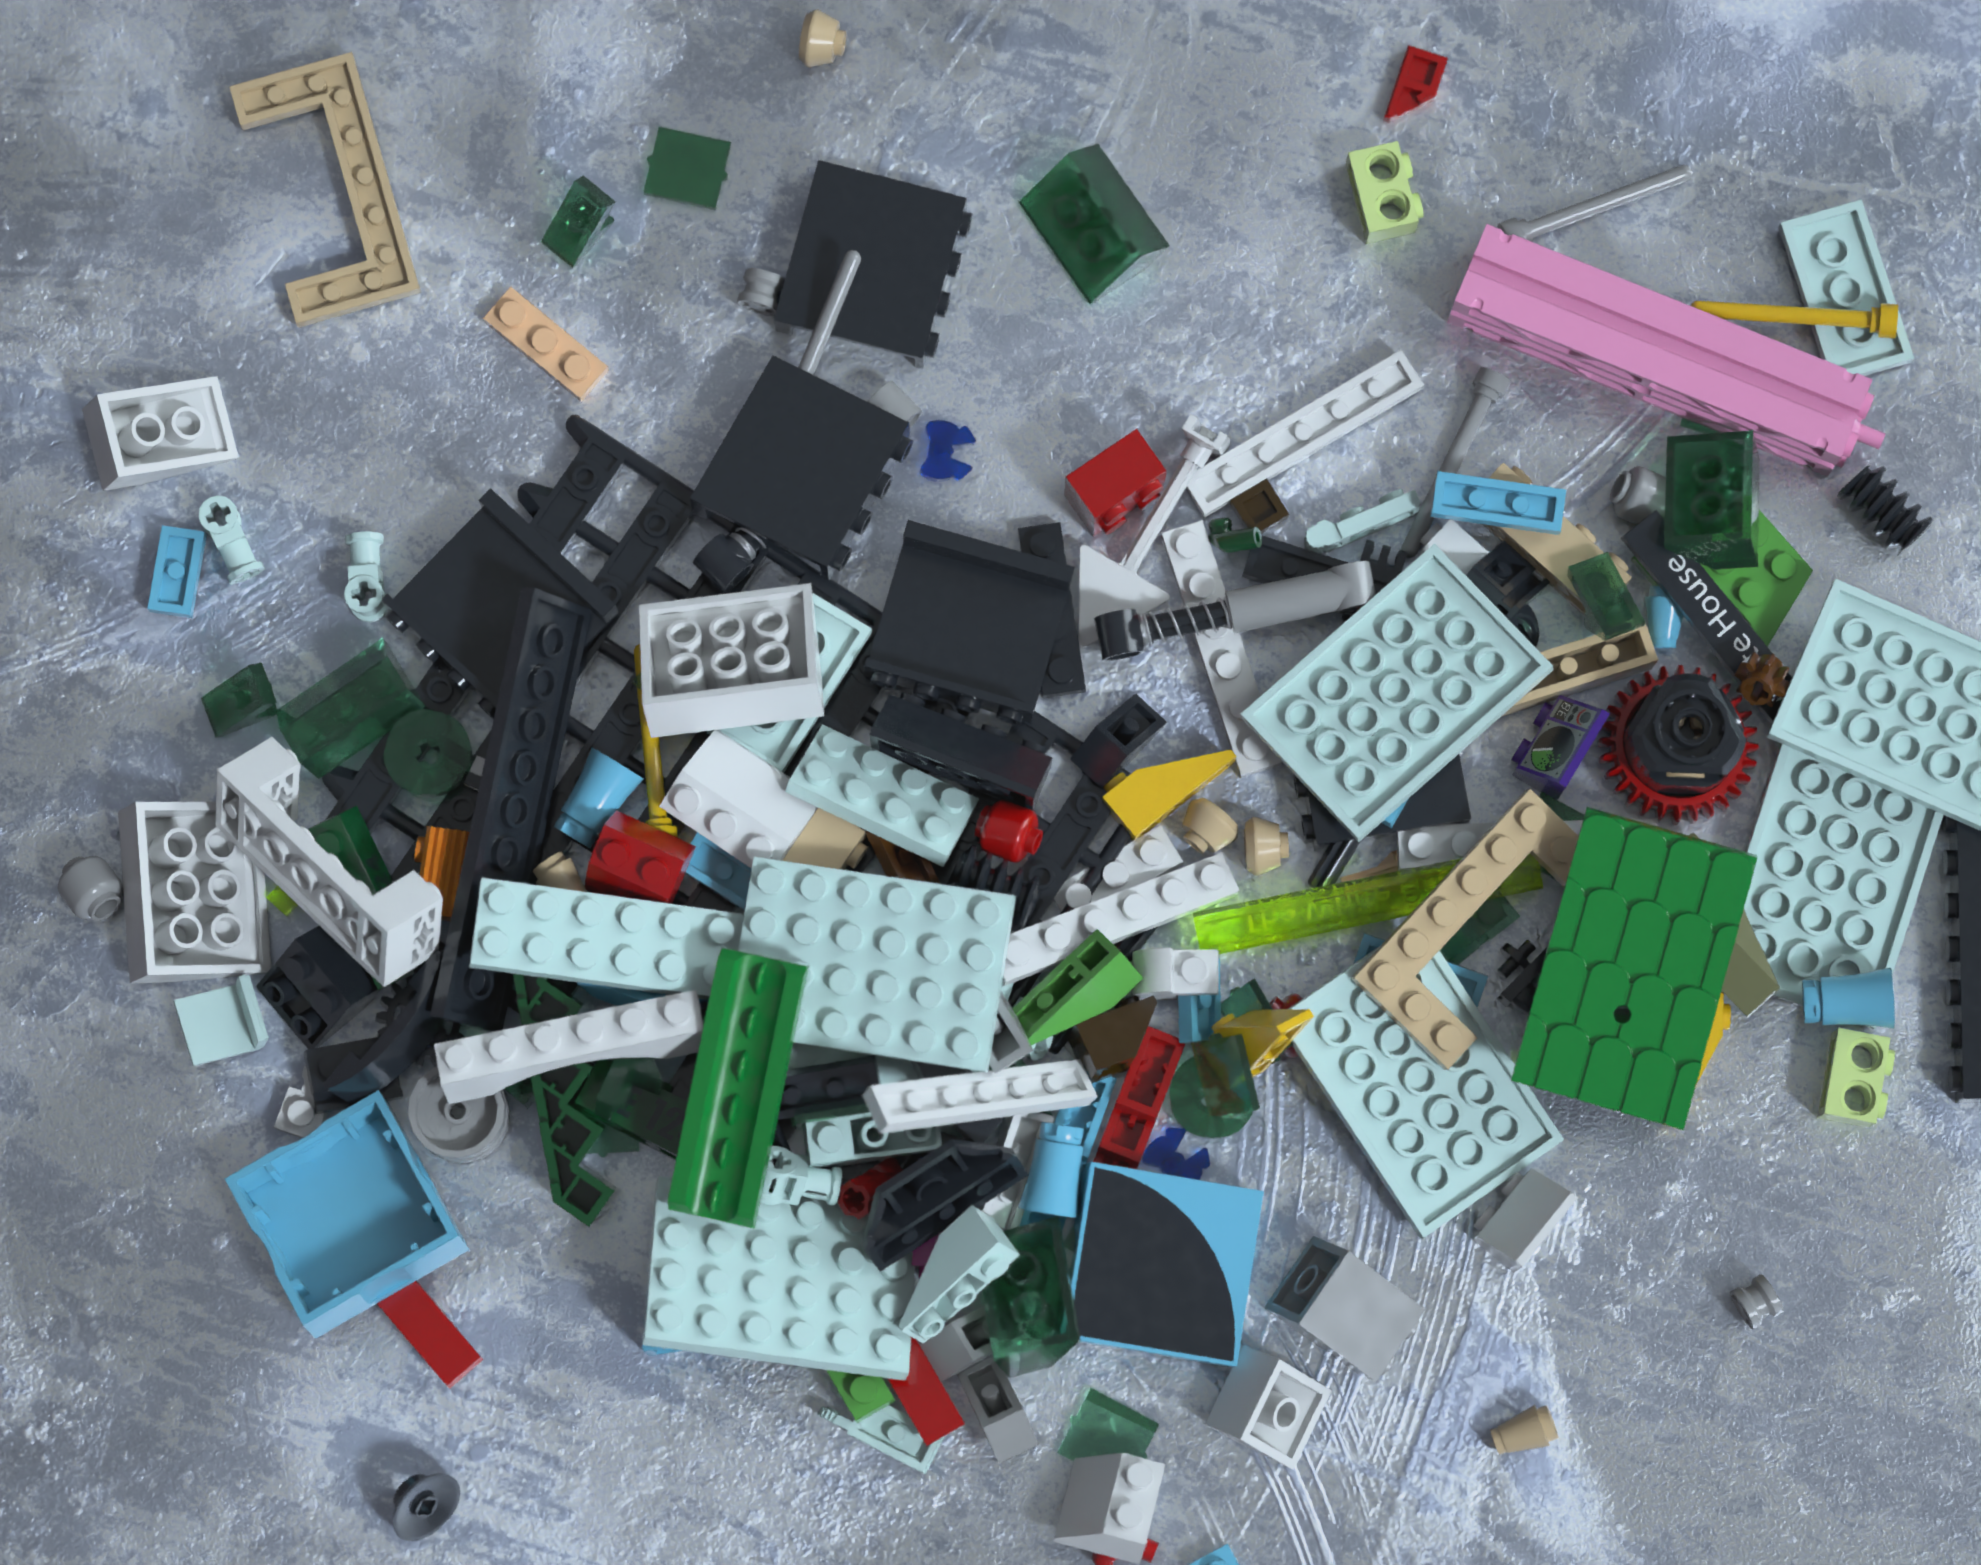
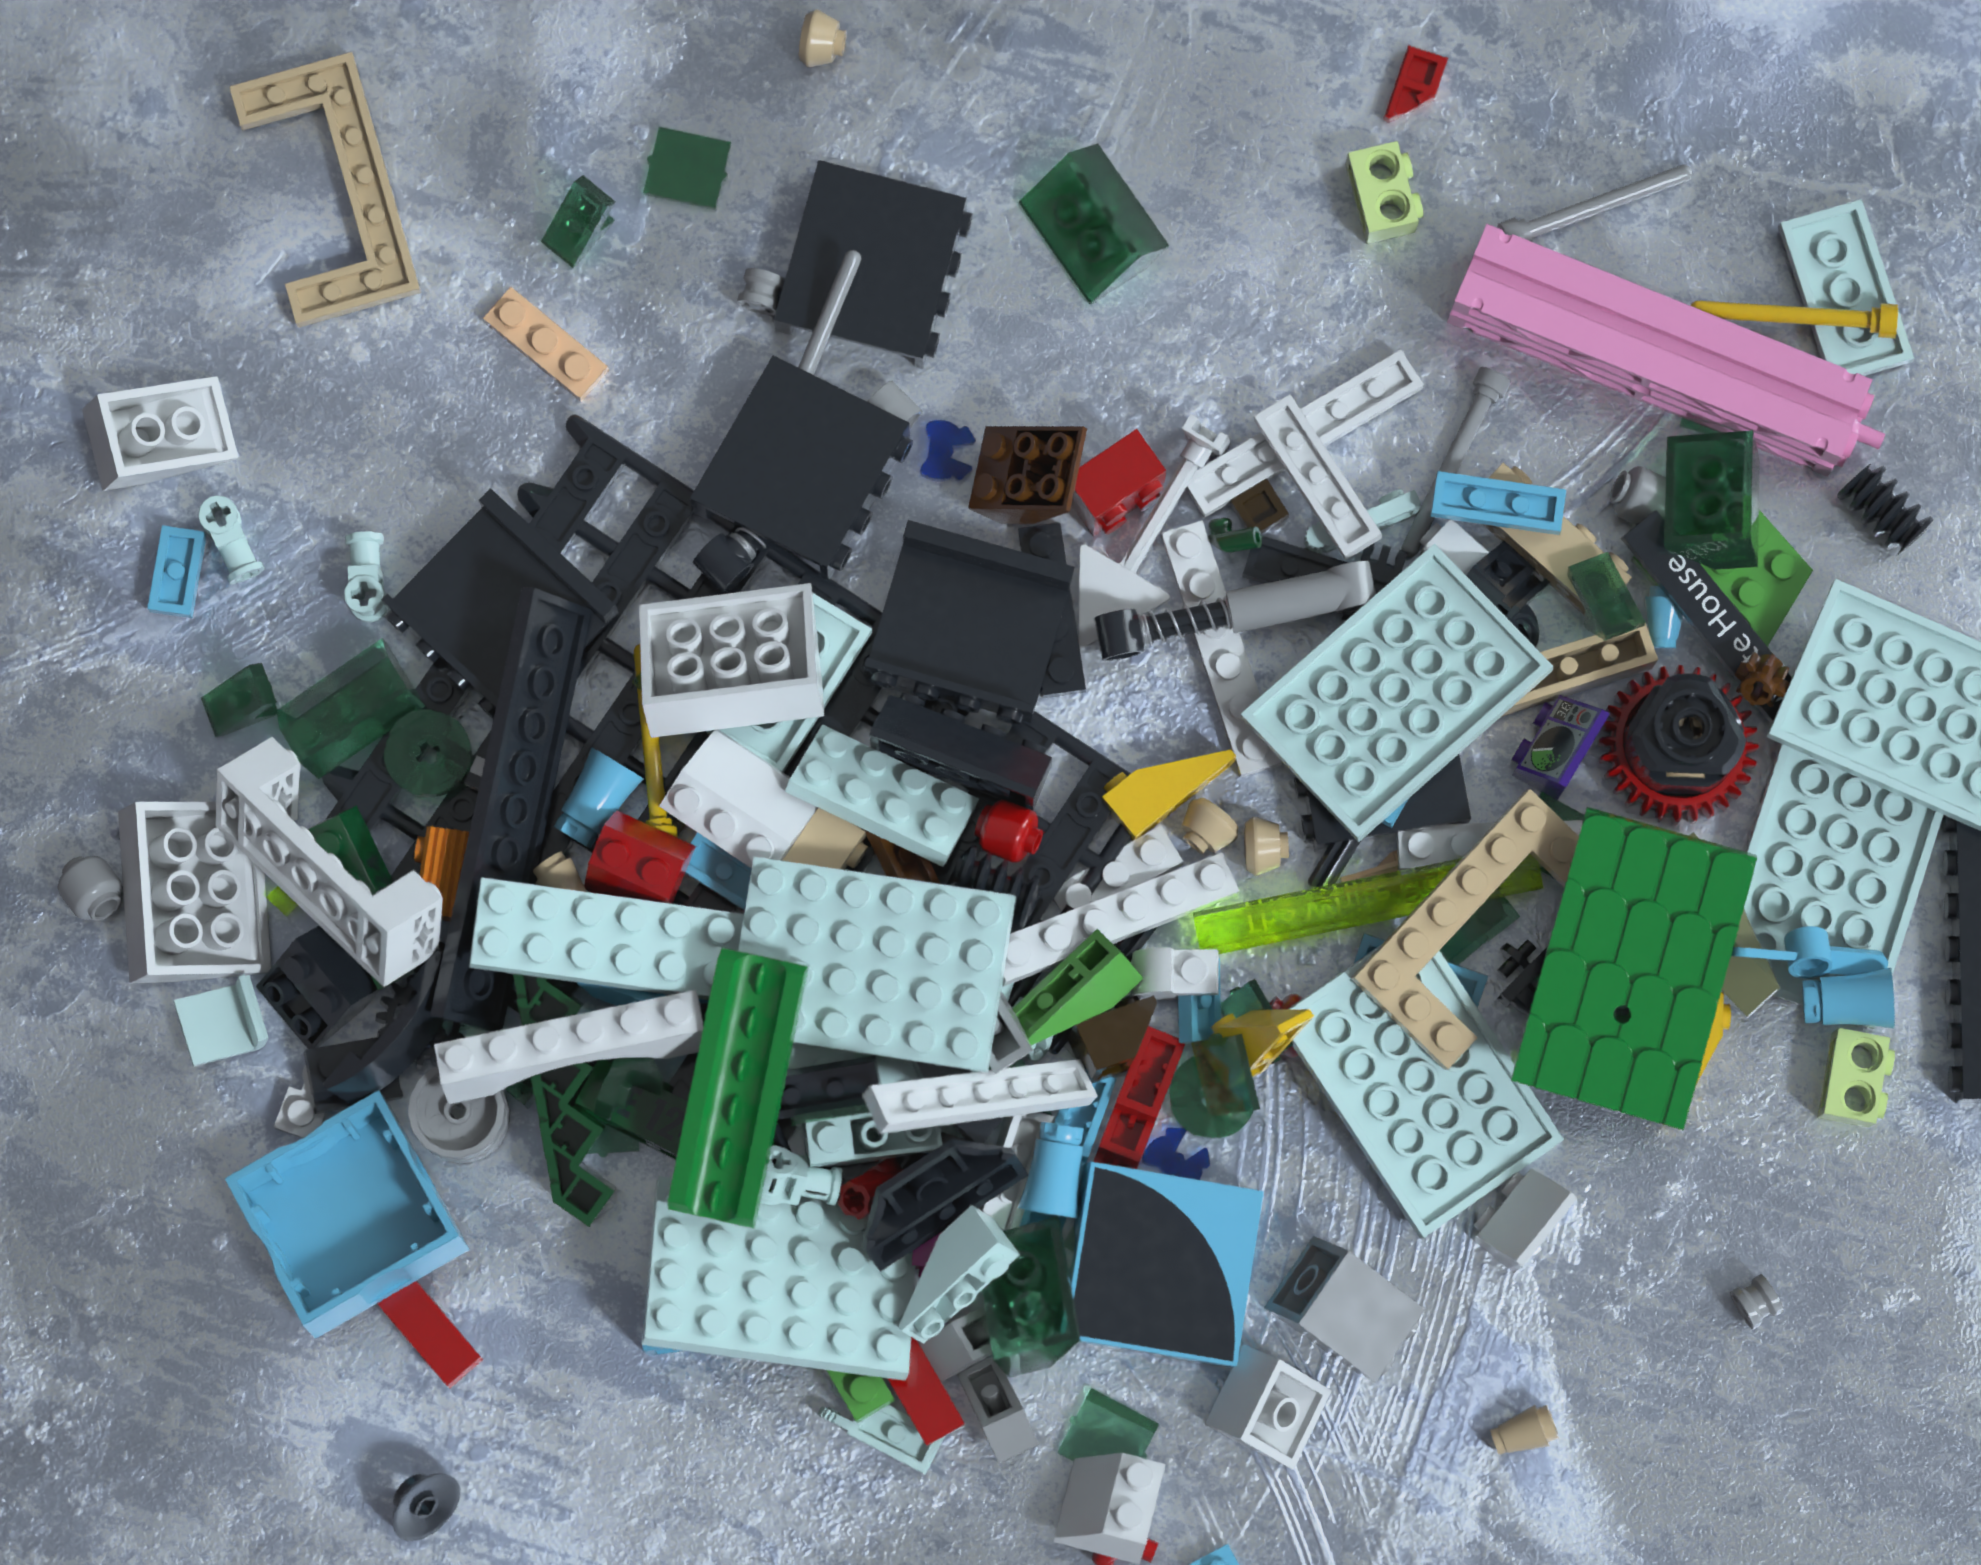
black slope [1070,693,1167,788] -> none
none -> reddish brown slope [968,426,1087,524]
none -> white plate [1254,394,1382,560]
none -> medium azure piece [1731,926,1888,979]

